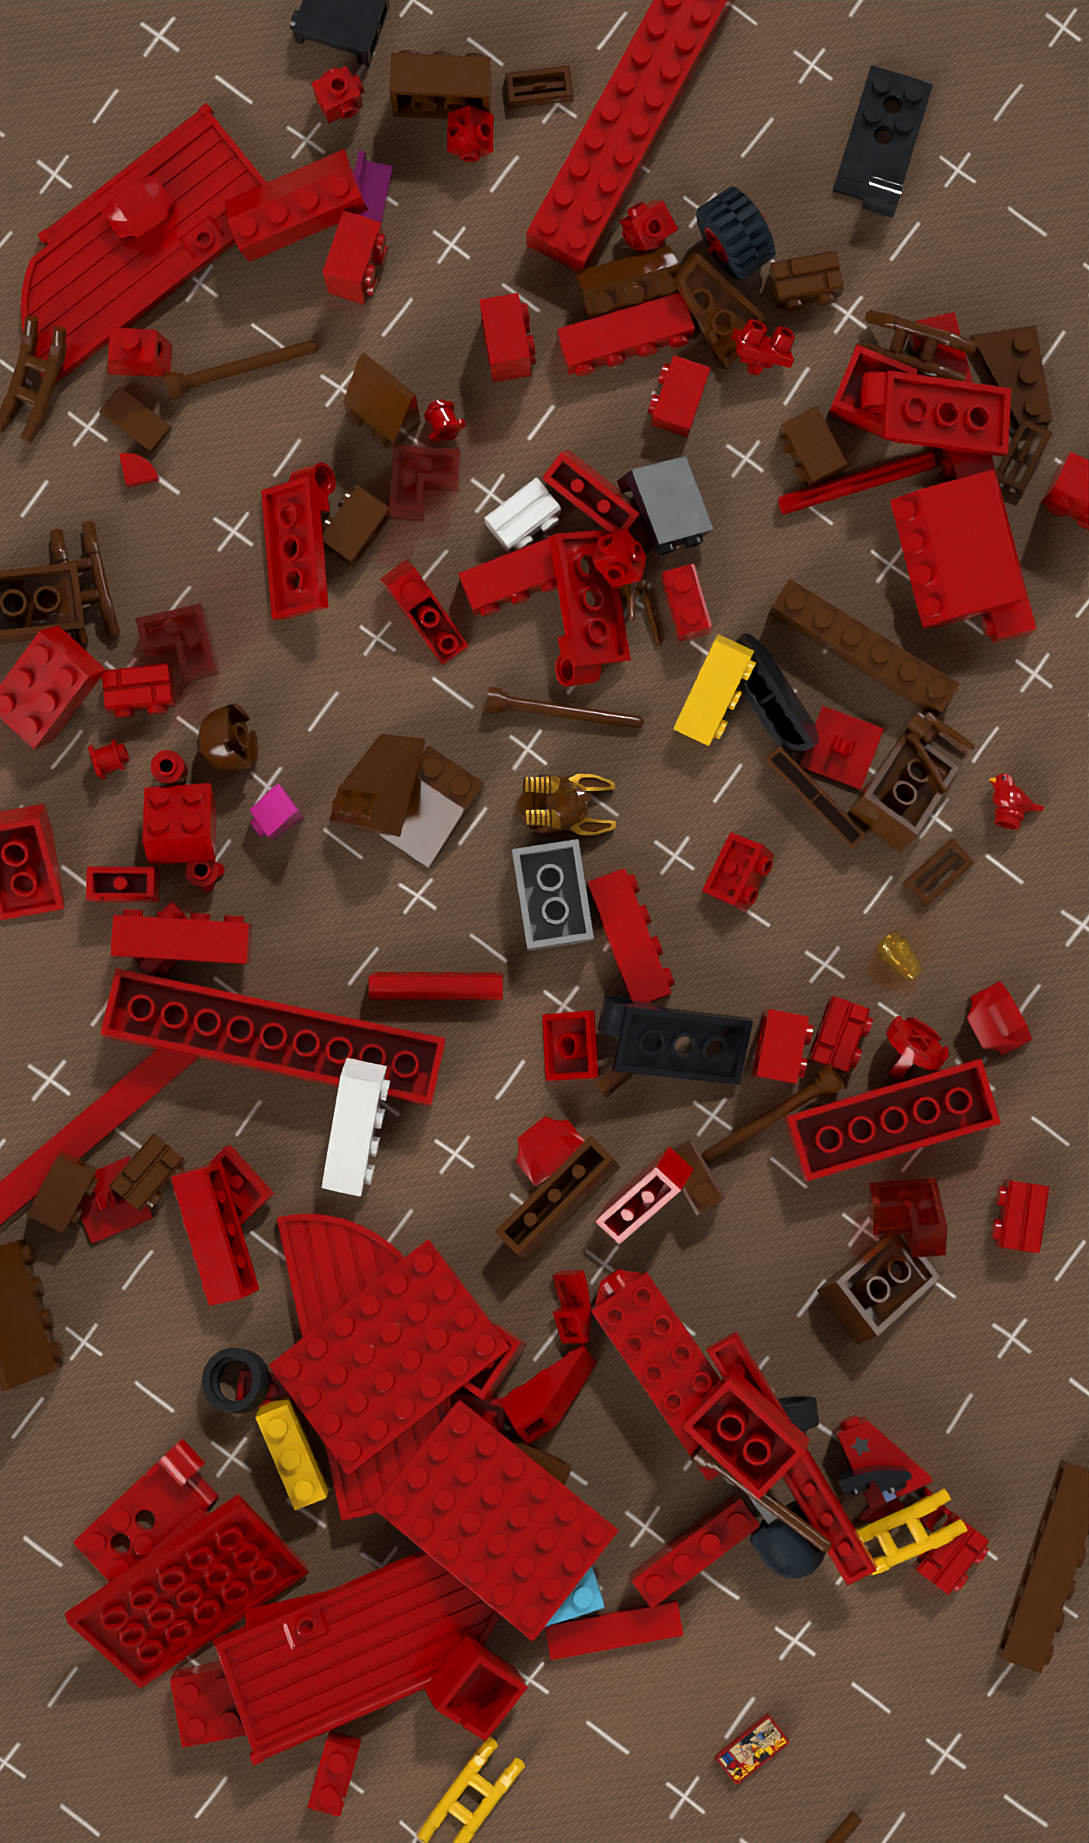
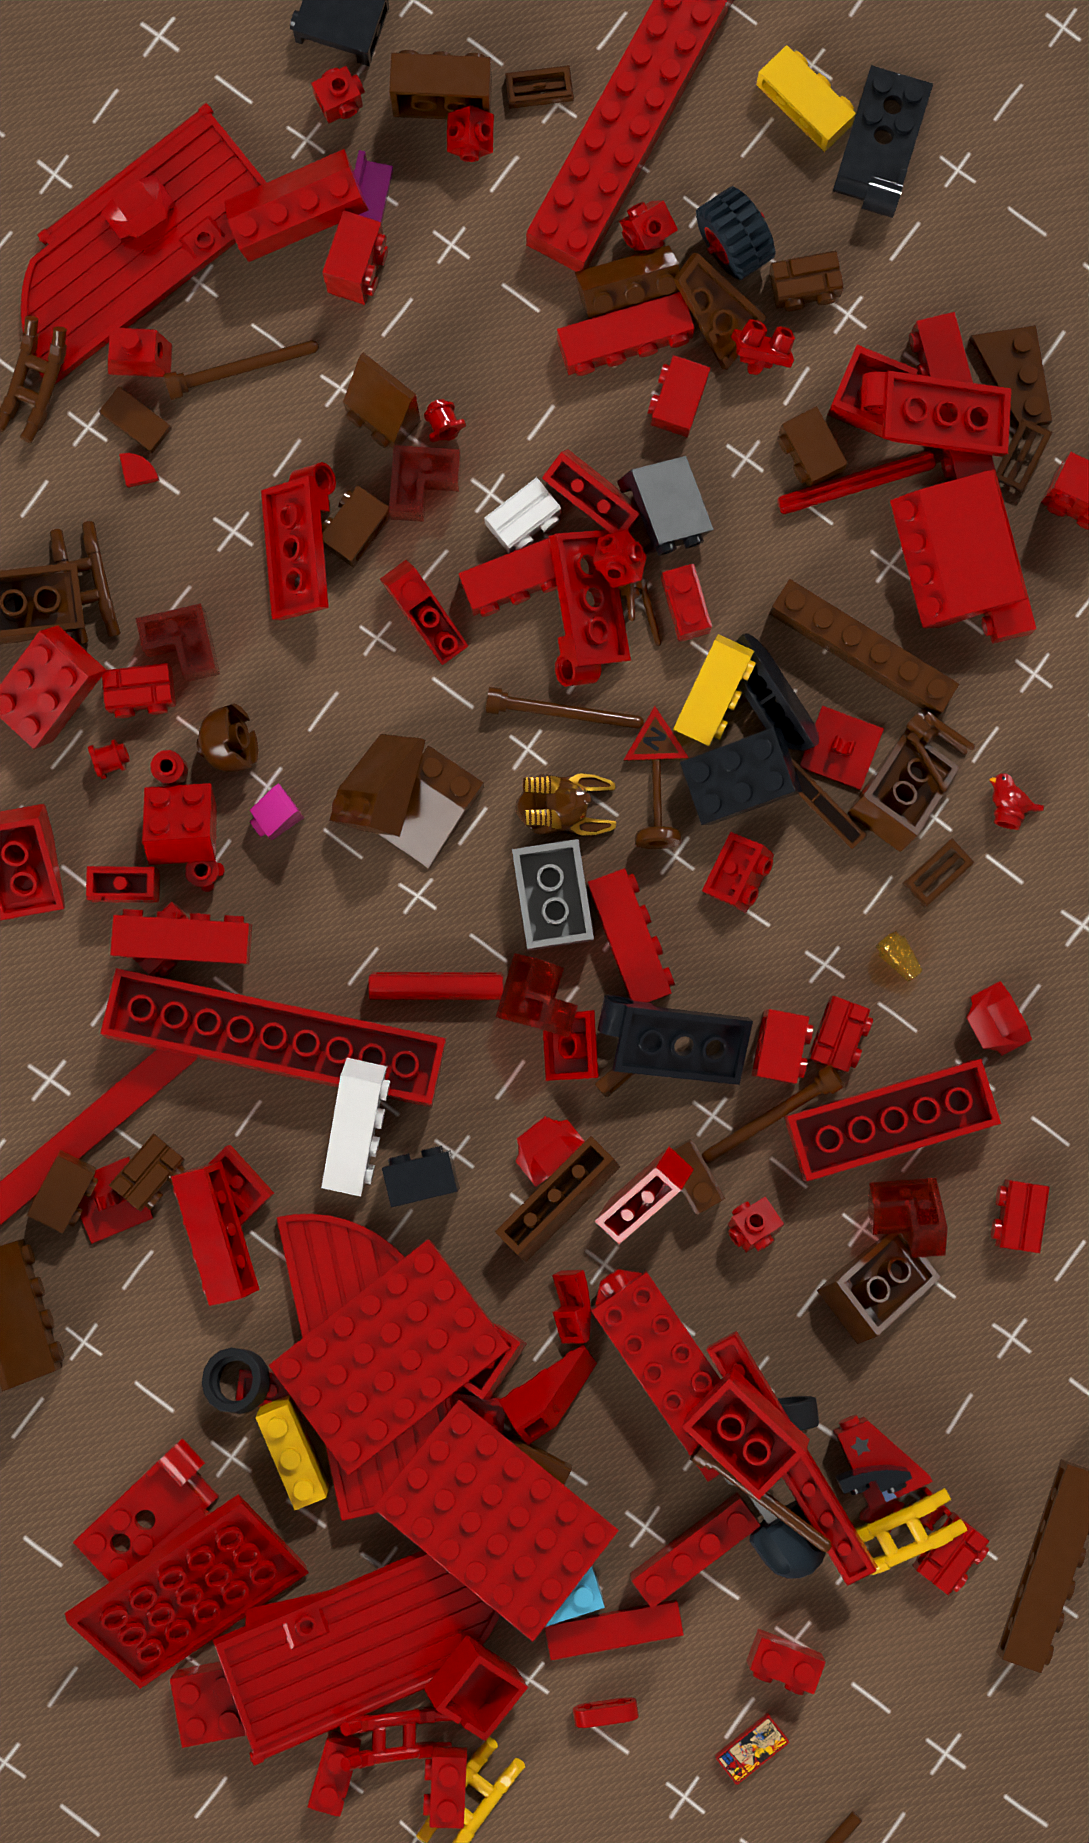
red brick [479,293,536,383] -> none
reddish brown piece [854,310,978,381] -> none
red tile [886,1016,949,1081] -> none
none -> red piece [340,1707,452,1772]
none -> black brick [382,1145,460,1208]
none -> red brick [423,1746,467,1829]
none -> clear red brick [496,953,578,1038]
none -> red beam [573,1697,639,1728]
none -> reddish brown piece [623,706,689,849]
none -> black brick [680,728,803,825]
none -> red brick [728,1196,784,1253]
none -> red brick [746,1628,826,1695]
none -> yellow brick [756,45,856,152]

